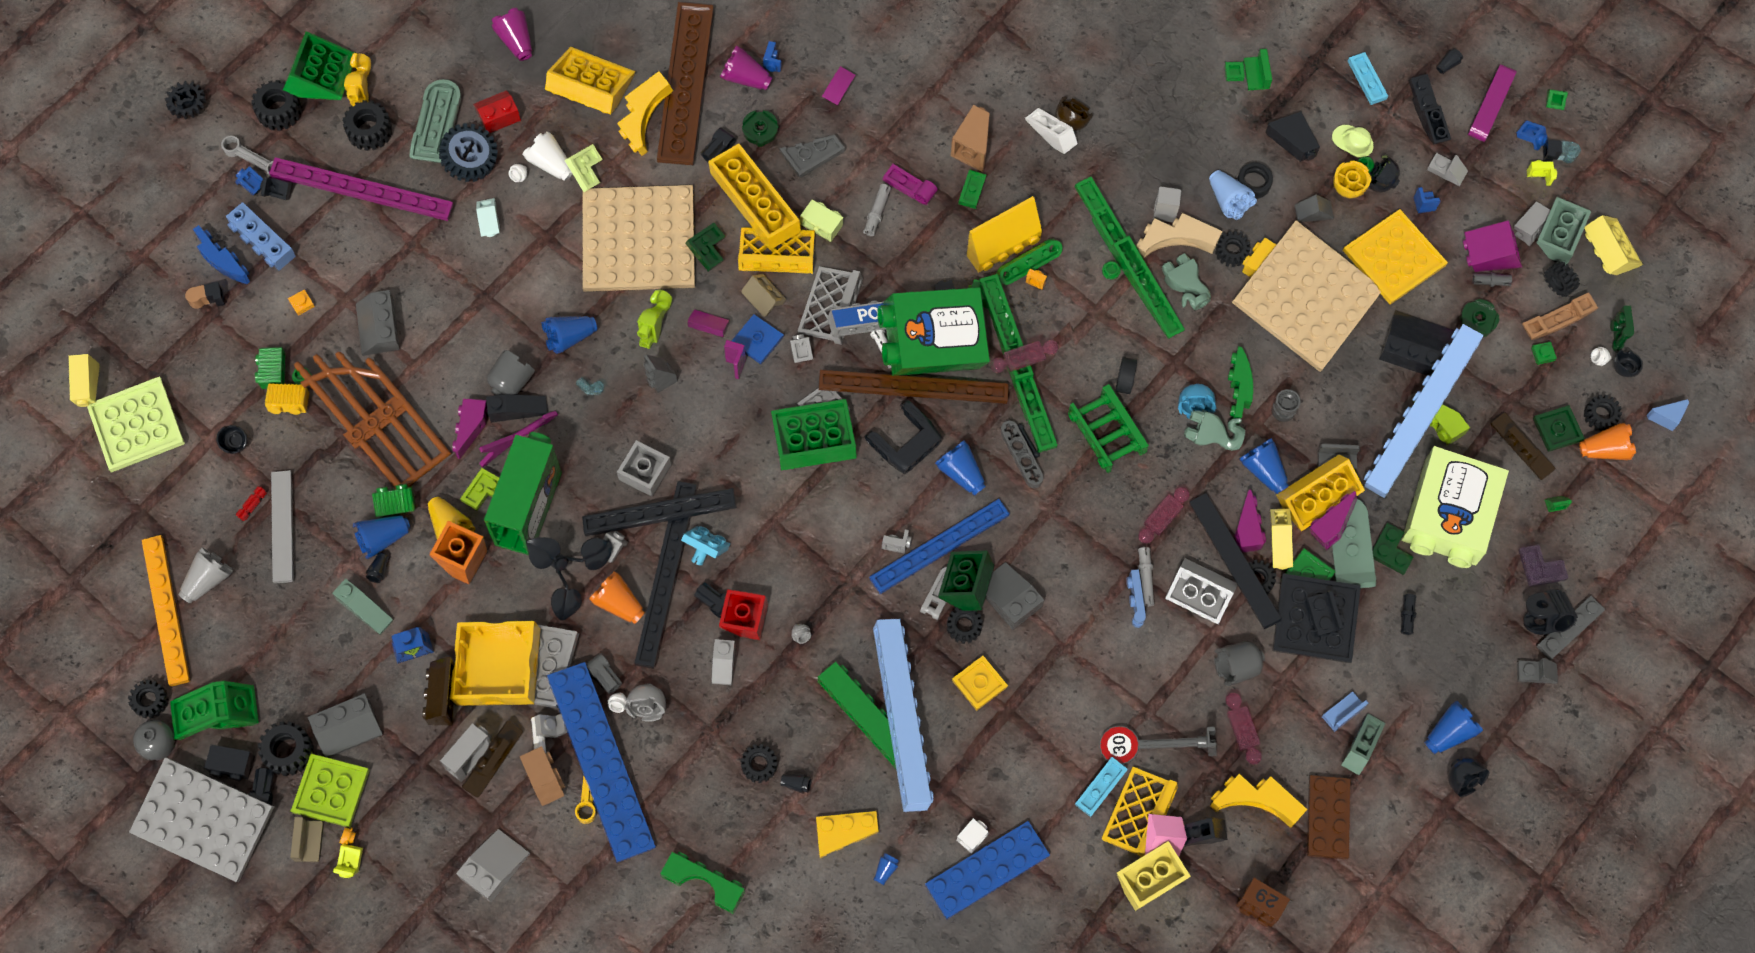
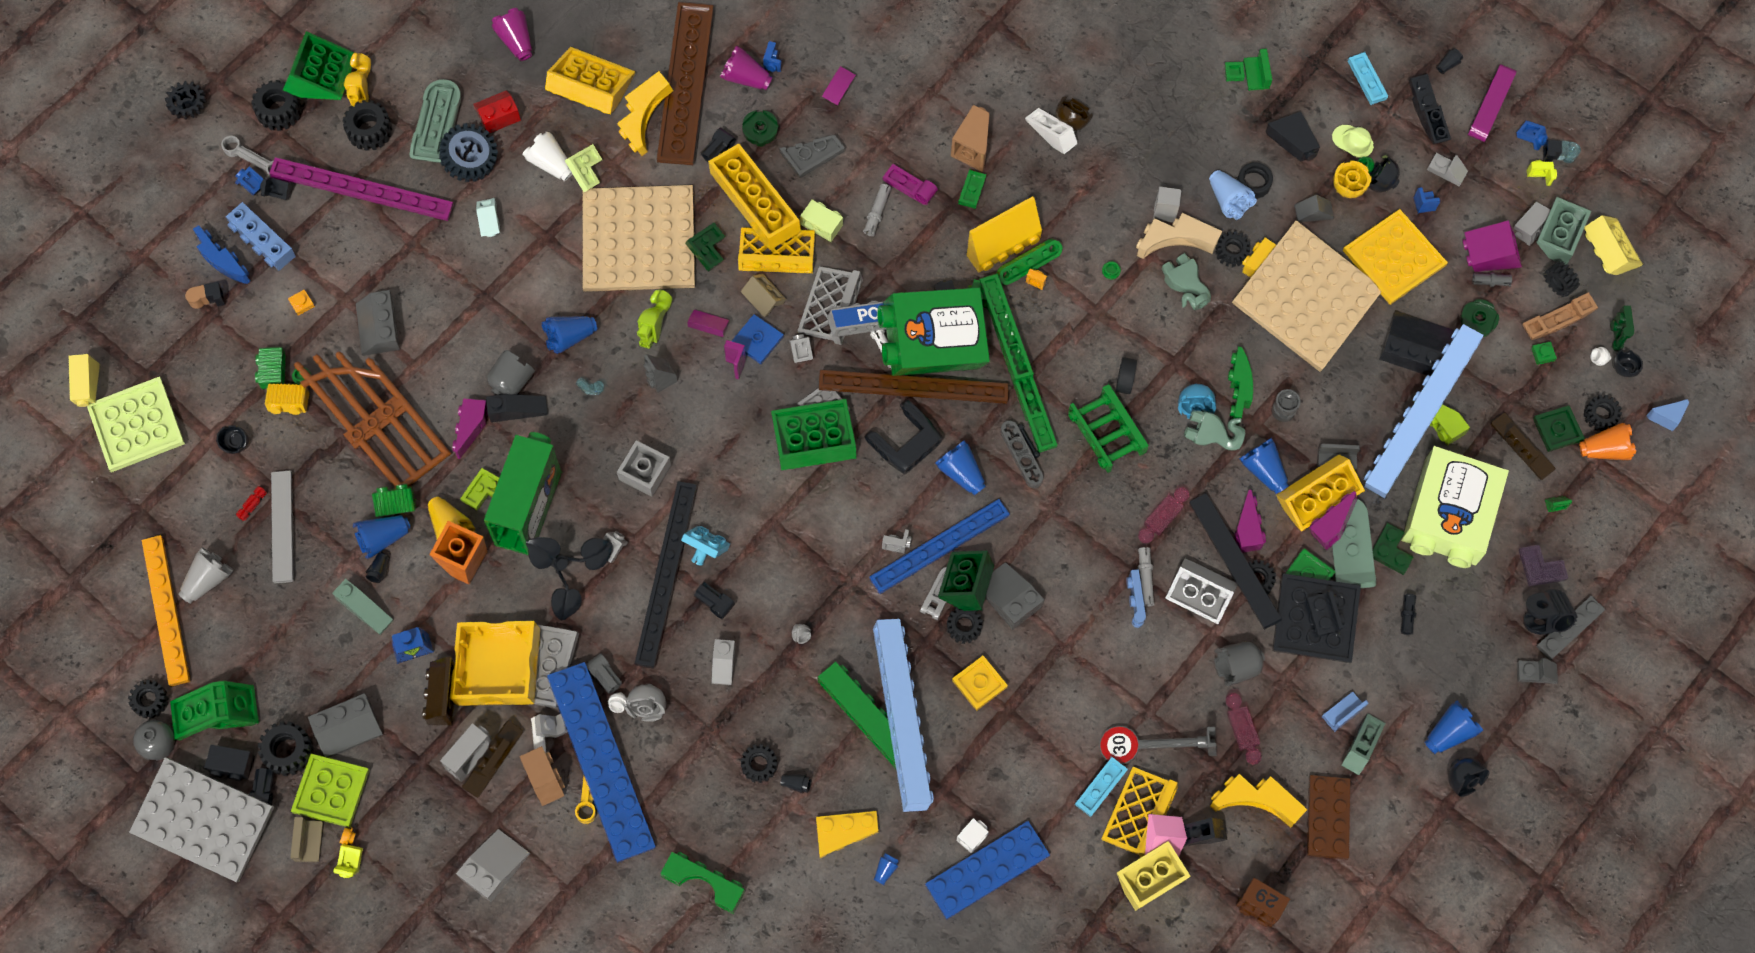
magenta piece [479,411,558,468] -> none
white plate [509,164,527,182] -> none
black tile [582,488,737,536] -> none
orange cone [589,571,645,624] -> none
red slope [719,589,768,640] -> none
clear pink plate [991,340,1059,373] -> none
green slope [1074,177,1185,339] -> none
light yellow slope [1270,509,1293,570] -> none
green slope [1546,89,1568,110] -> none

